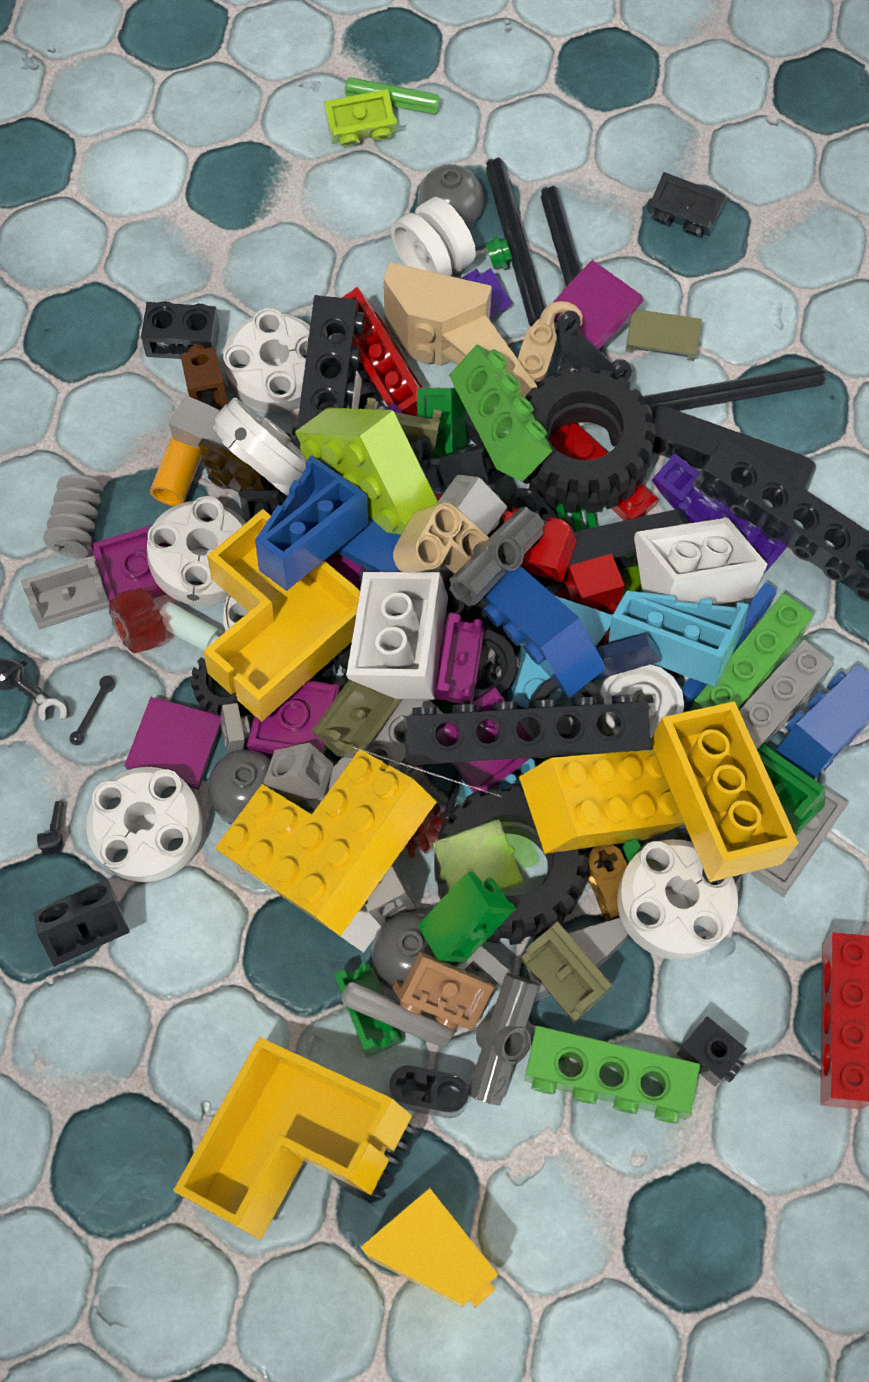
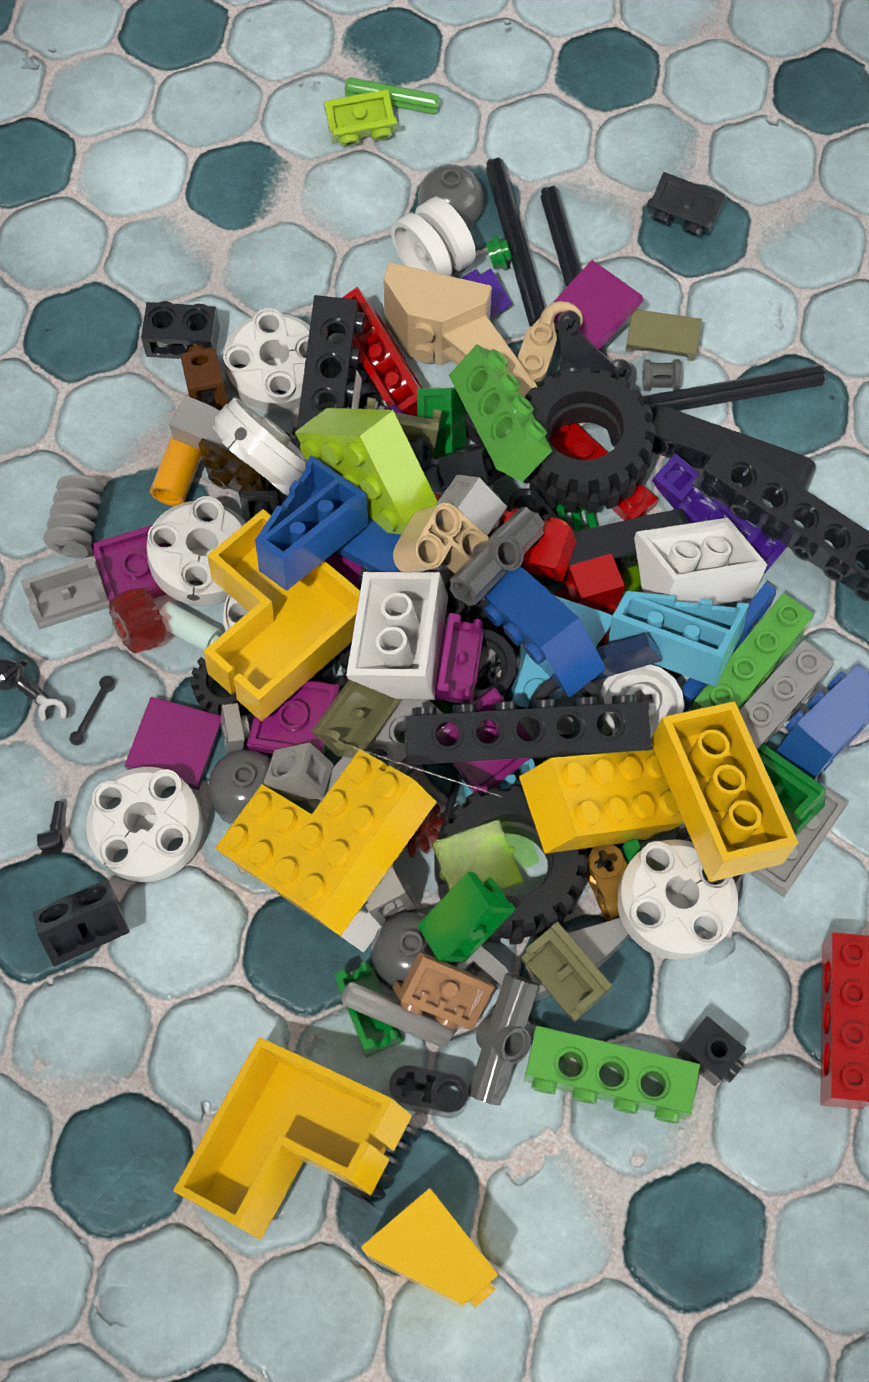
none -> dark grey bush [642,359,681,391]

